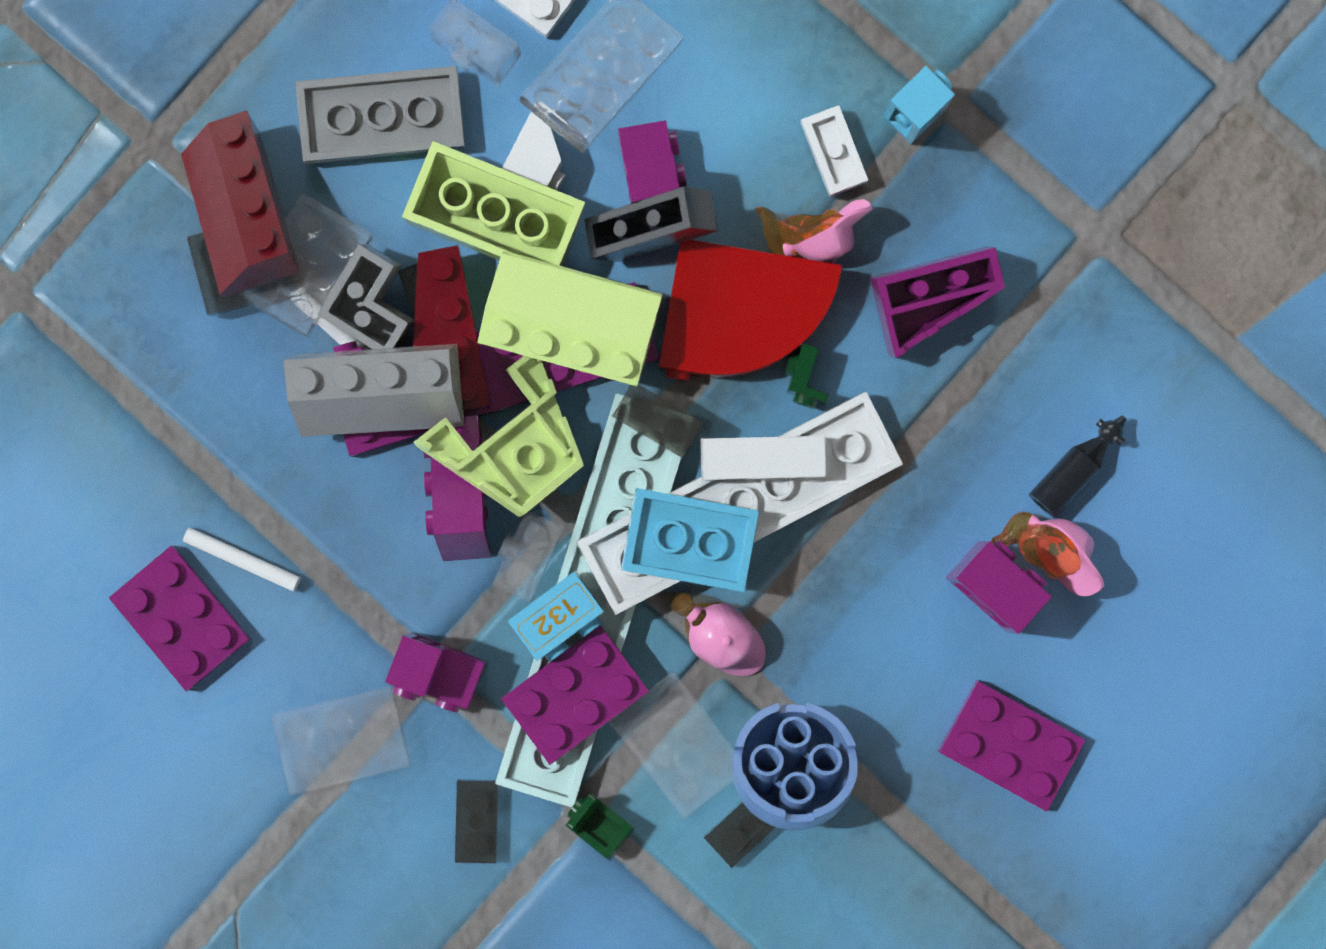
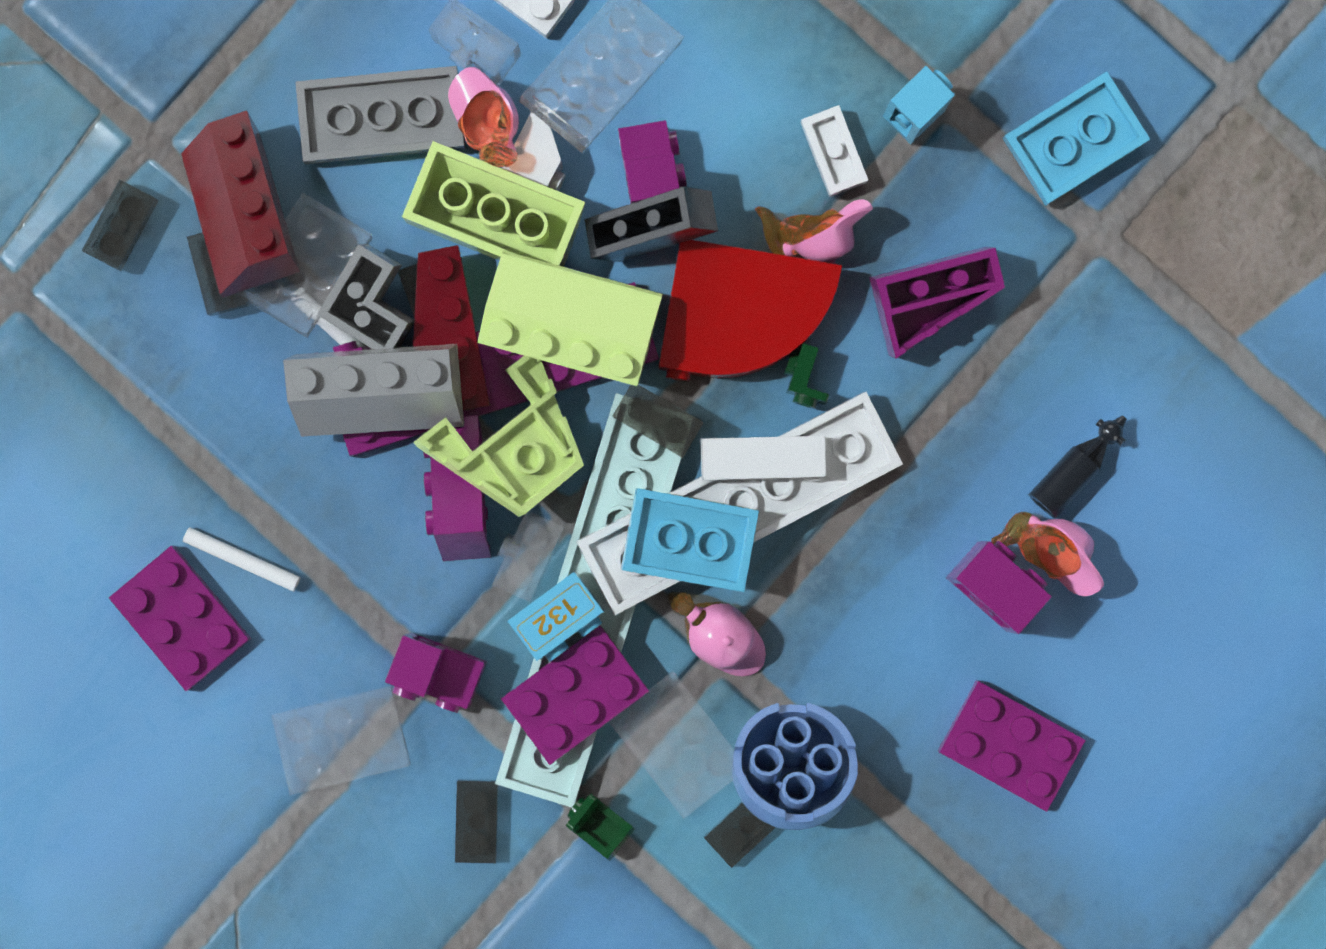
none -> clear smoke plate [82,179,159,271]
none -> clear orange hair [448,67,519,167]
none -> medium azure plate [1002,72,1150,206]

